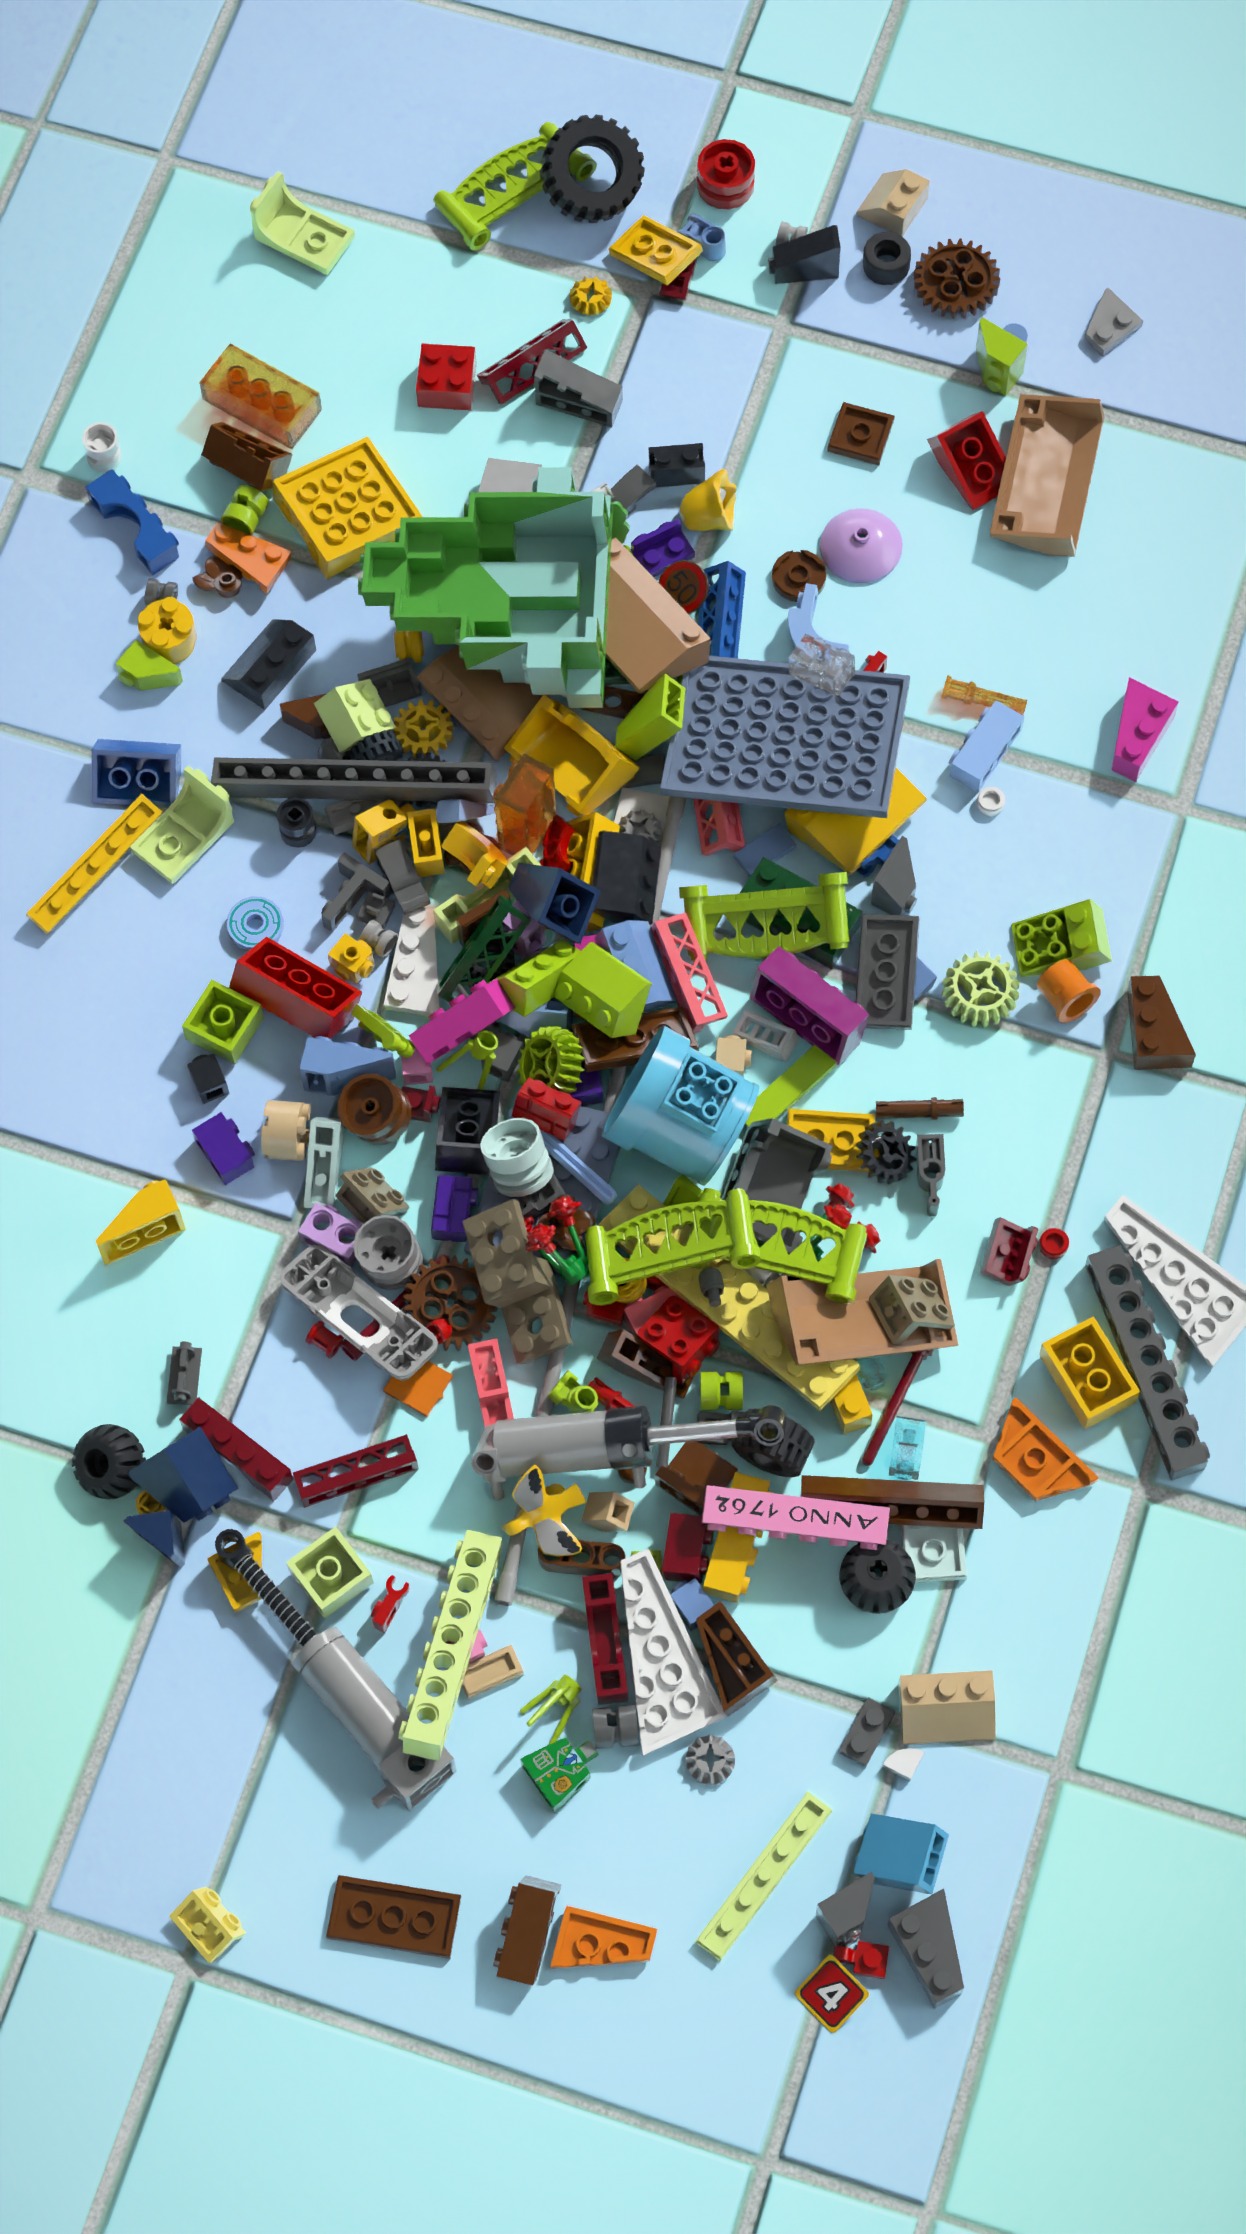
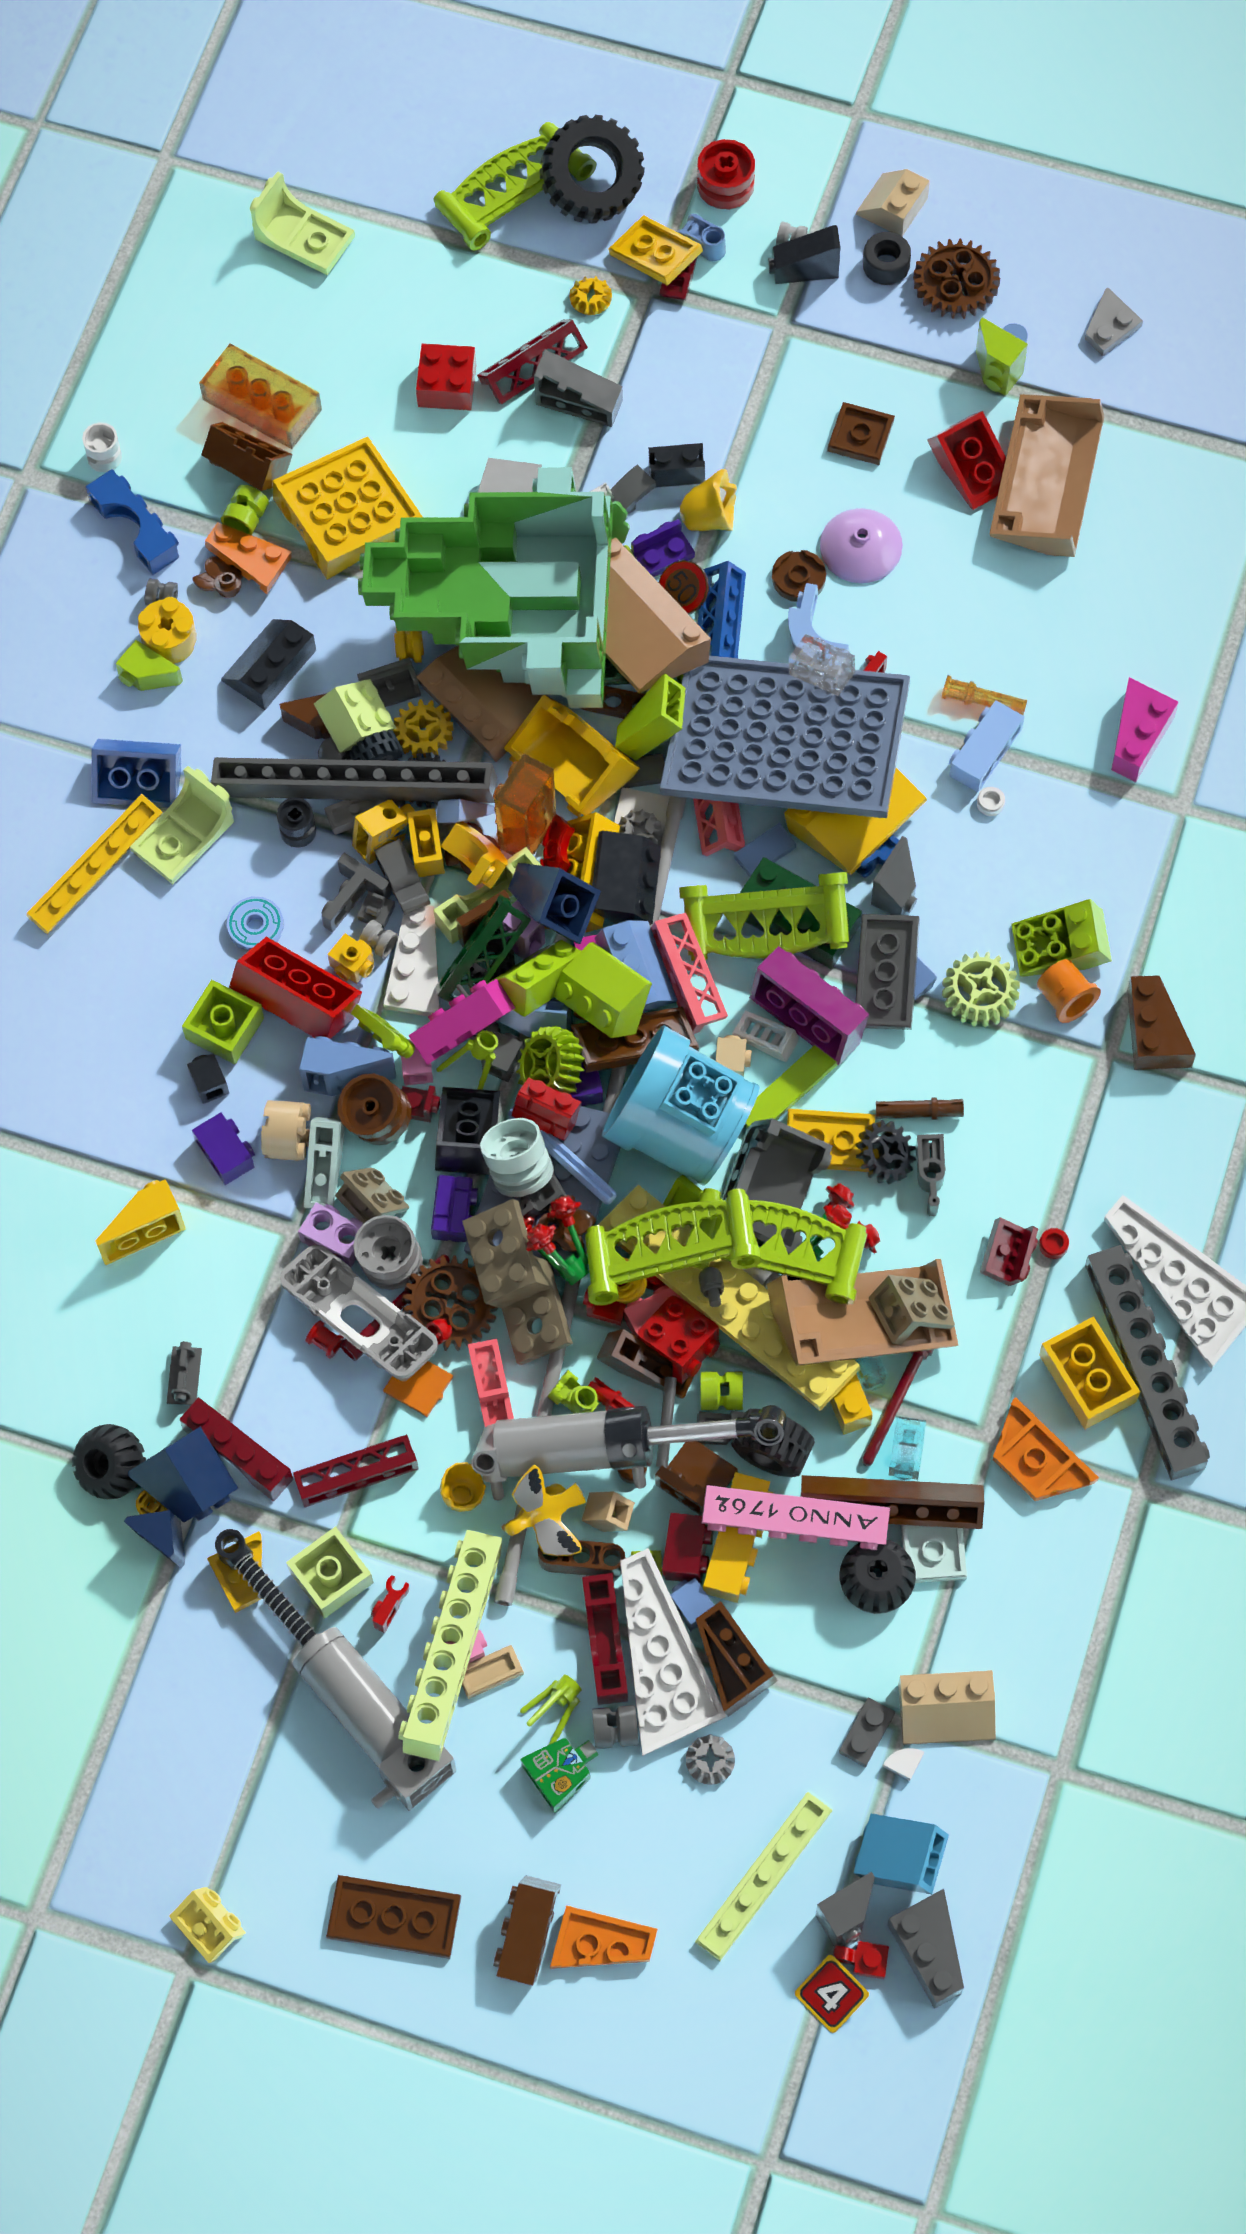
none -> yellow hair [440,1462,486,1512]

